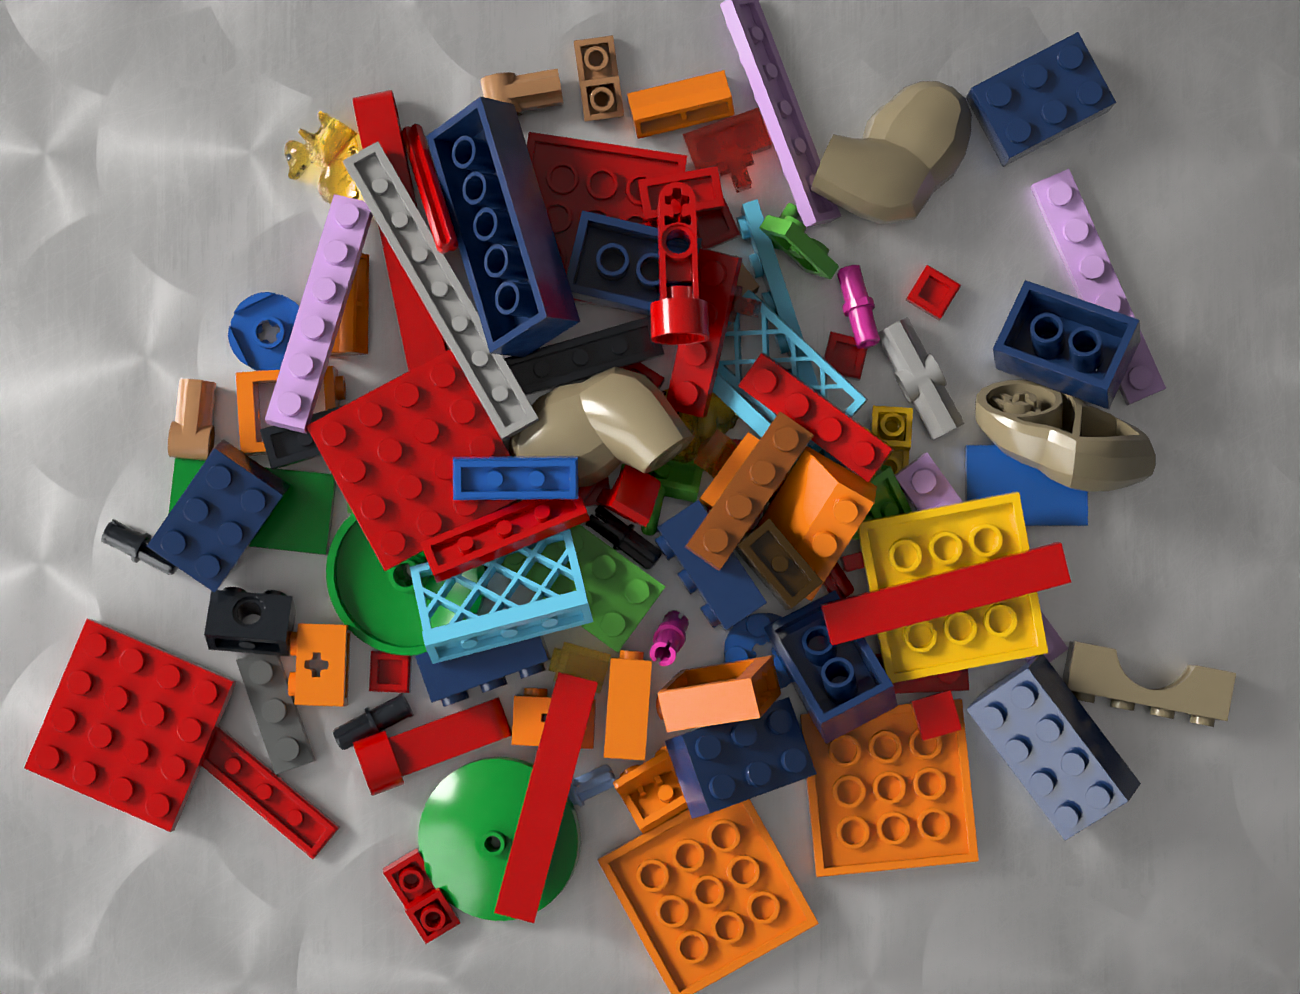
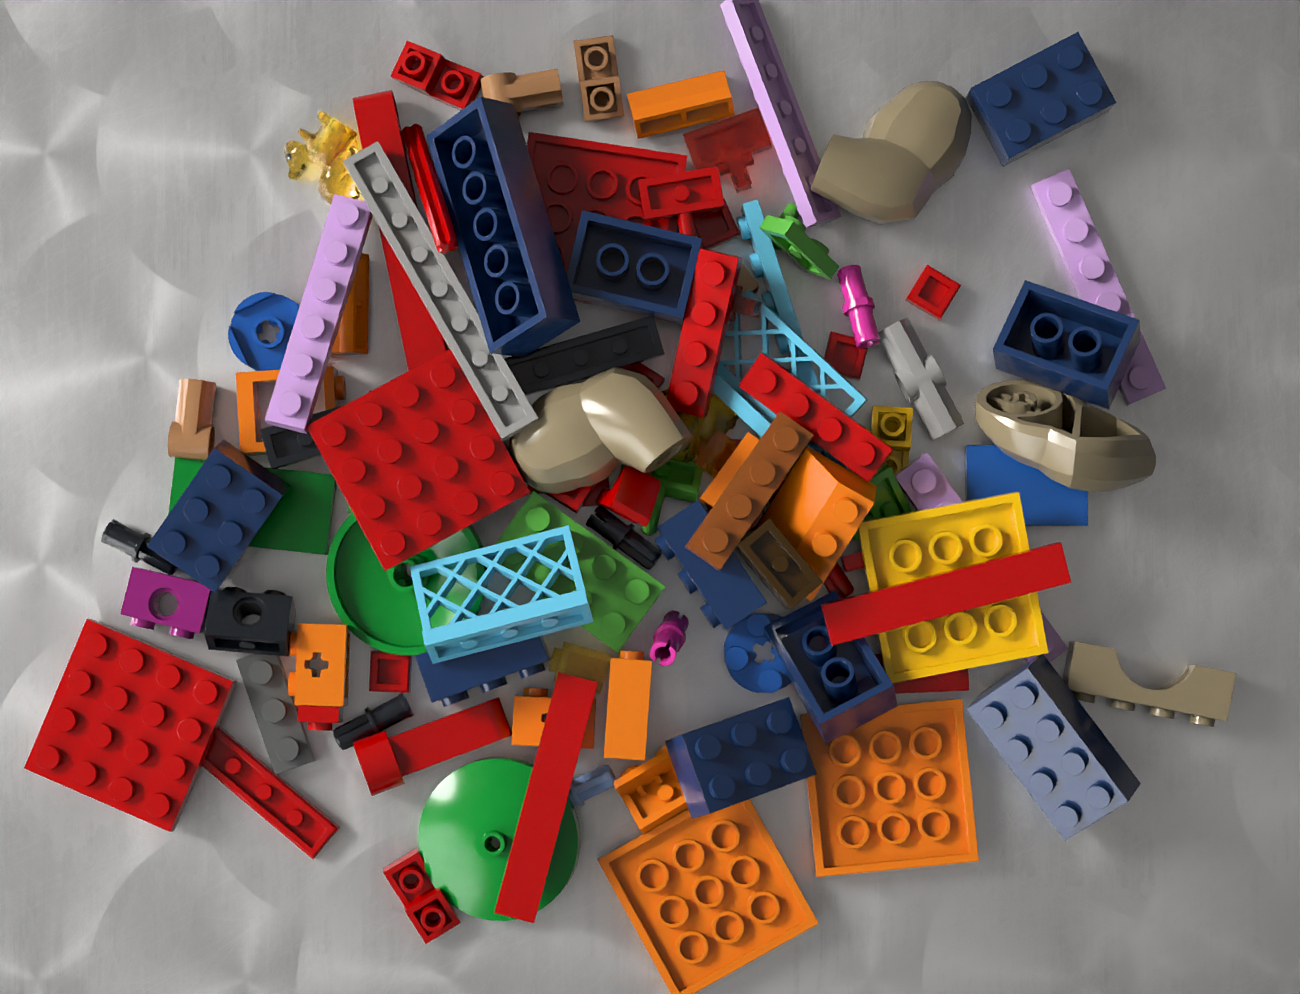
red plate [420,492,590,583] -> none
blue tile [453,456,578,500] -> none
red beam [650,182,710,345] -> none
window [656,655,781,732] -> none
red tile [910,690,962,741] -> none
none -> magenta brick [120,567,211,639]
none -> red plate [297,705,344,731]
none -> red slope [390,41,484,111]

